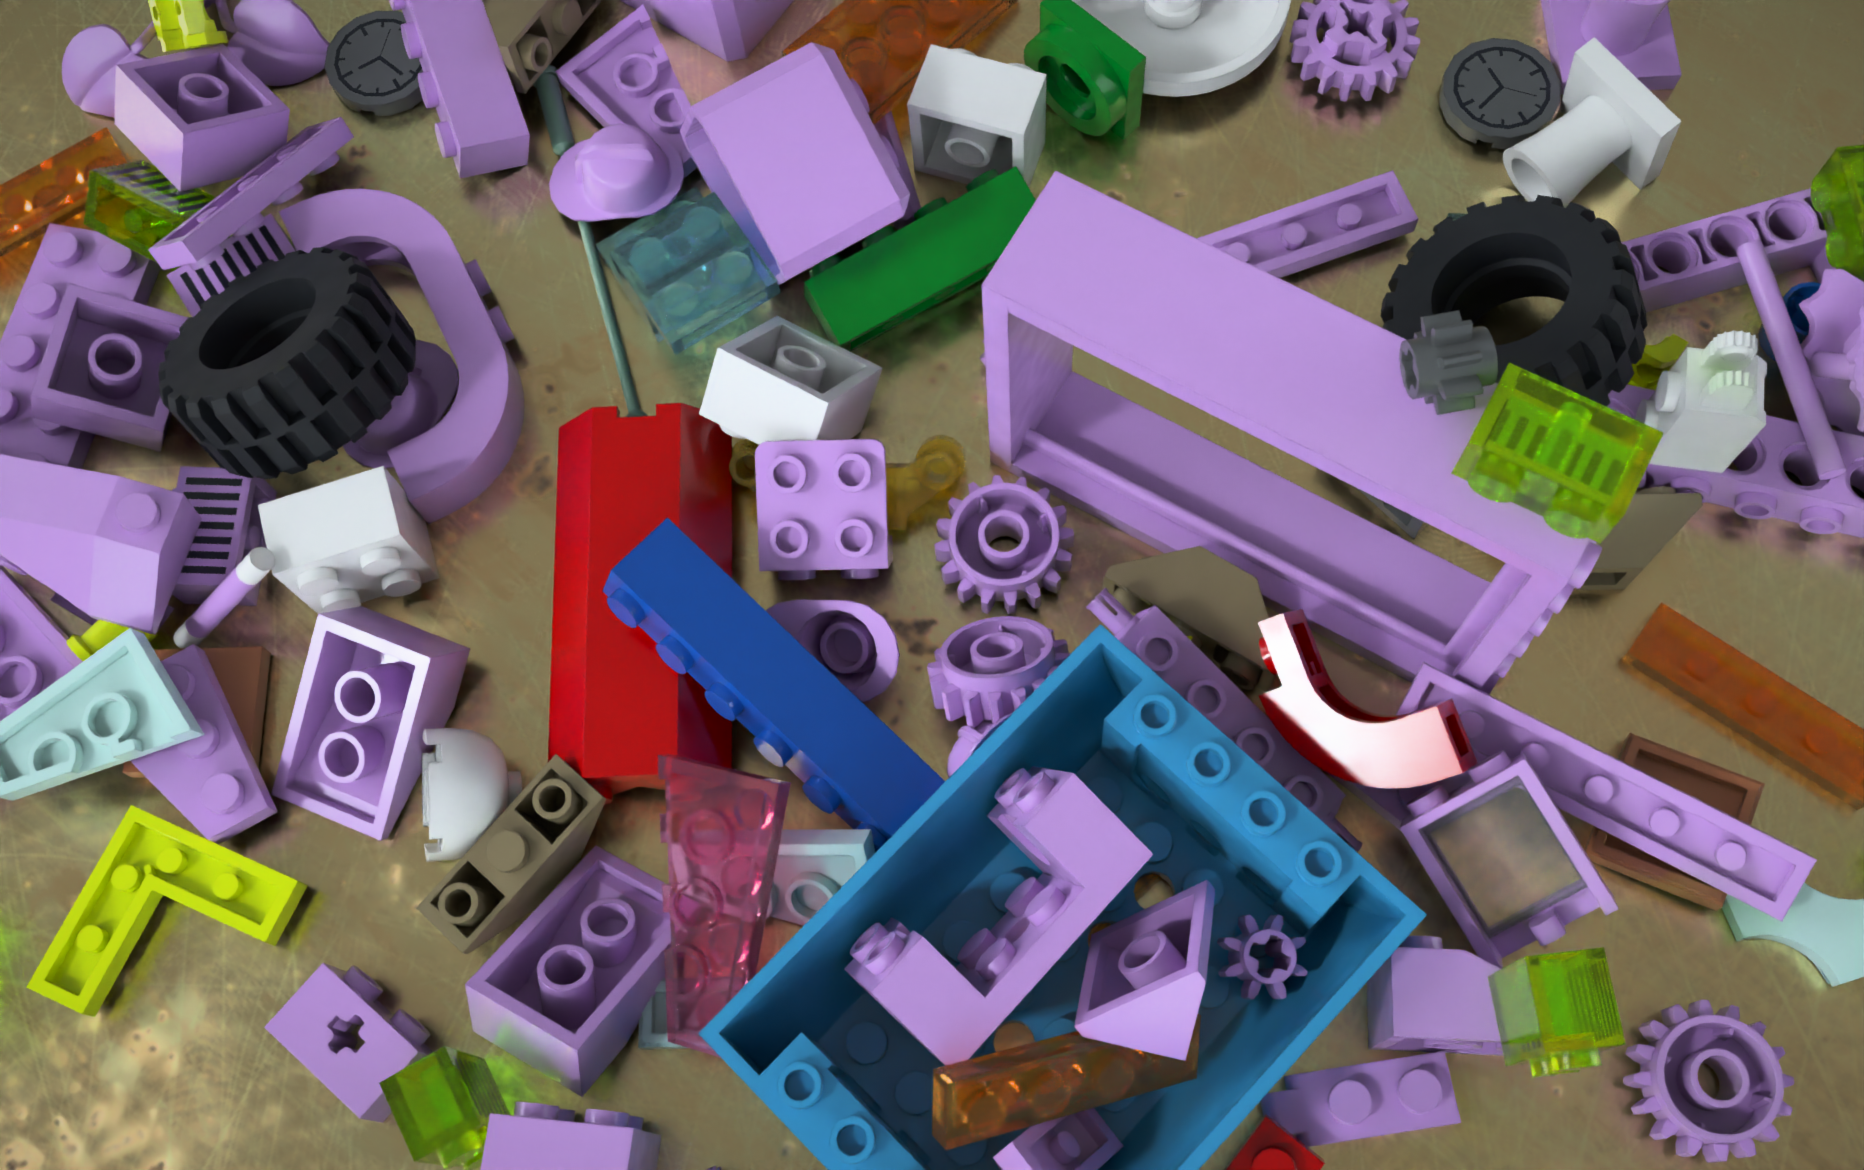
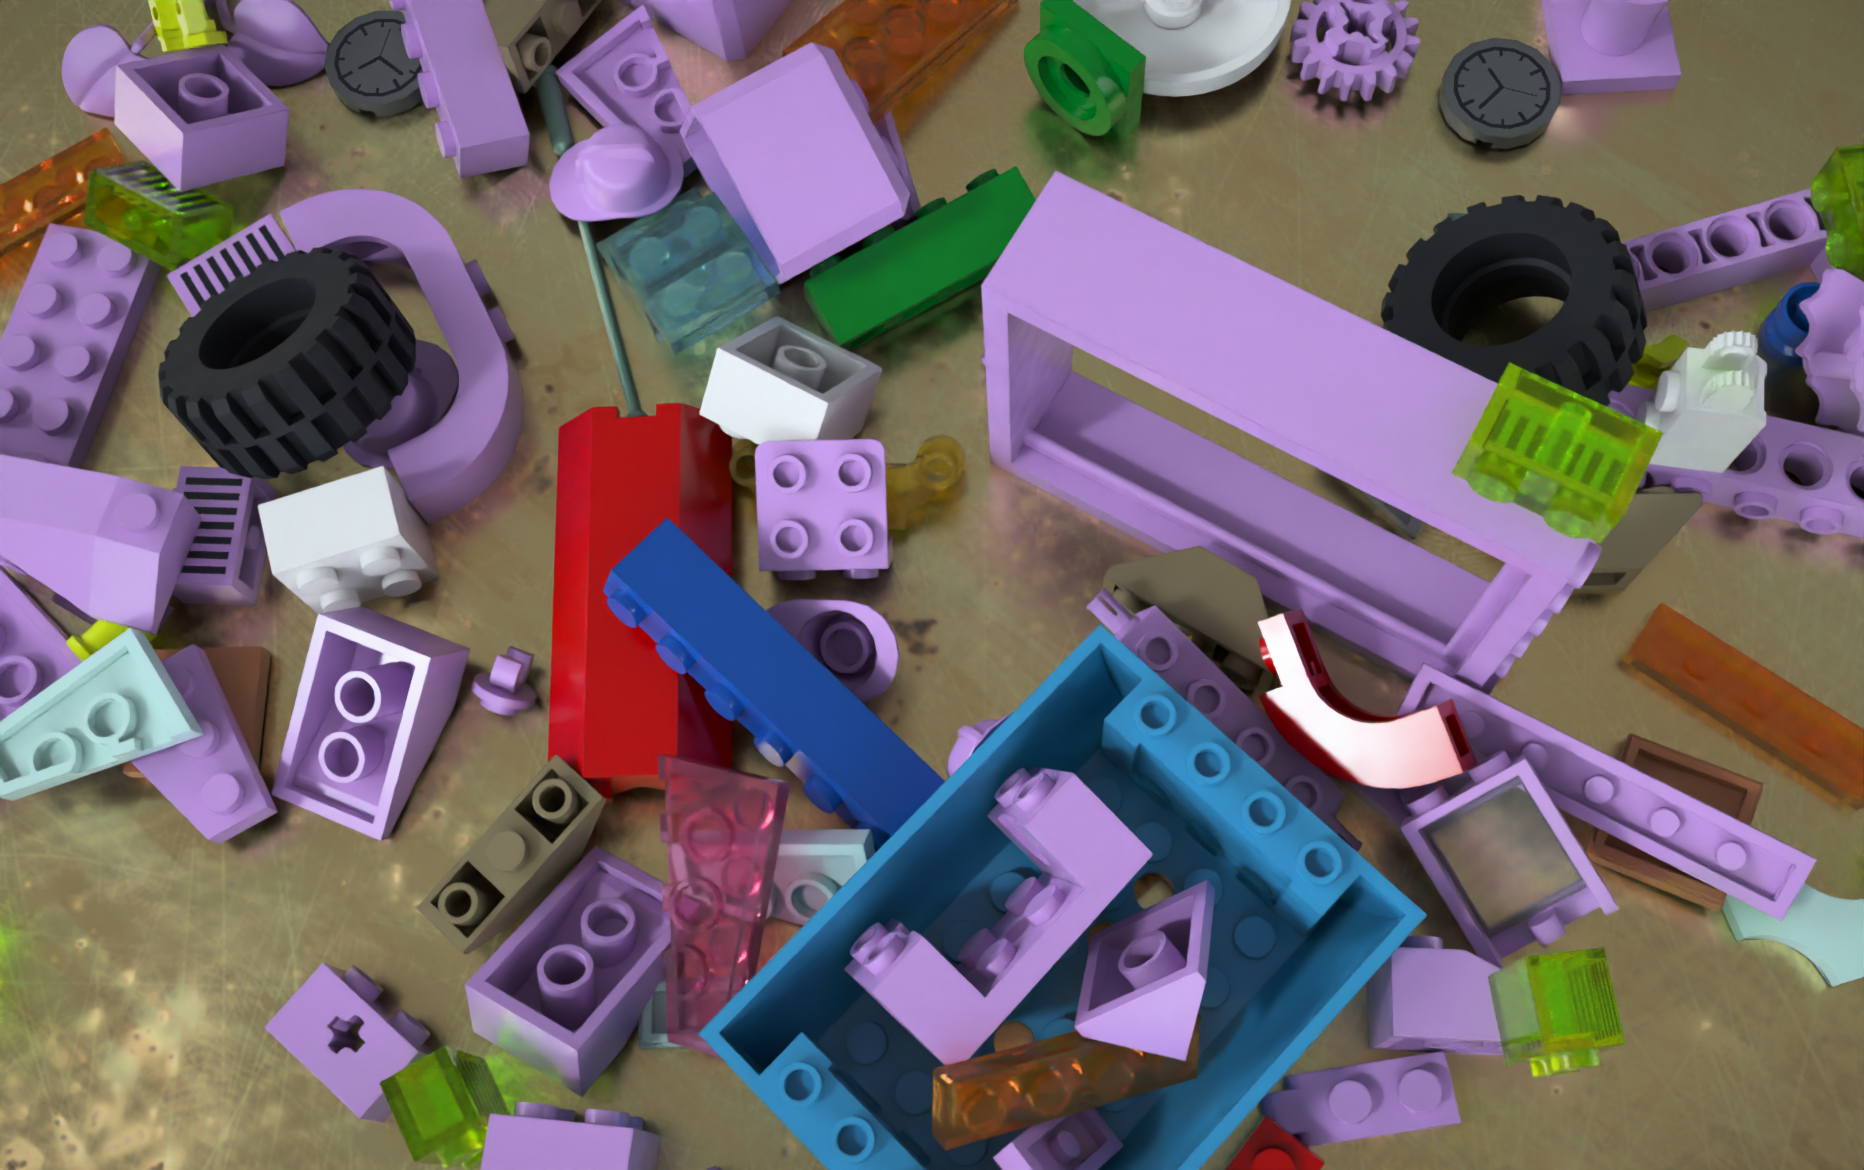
neon yellow plate [26,805,308,1017] -> none
lavender brick [30,282,188,452] -> none
lavender plate [148,117,354,270] -> none
bar [174,547,275,649] -> none
white cylinder [422,728,522,862] -> none
white brick [907,44,1047,187] -> none
lavender gear [927,616,1071,728] -> none
lavender gear [934,475,1074,616] -> none
lavender plate [1197,170,1418,278] -> none
lavender gear [1217,914,1308,1000] -> none
dark grey gear [1399,310,1498,415] -> none
white plant [1503,37,1681,208] -> none
lavender gear [1623,1000,1794,1163] -> none
lavender bar [1736,240,1847,480] -> none
none -> lavender plate [471,646,537,716]

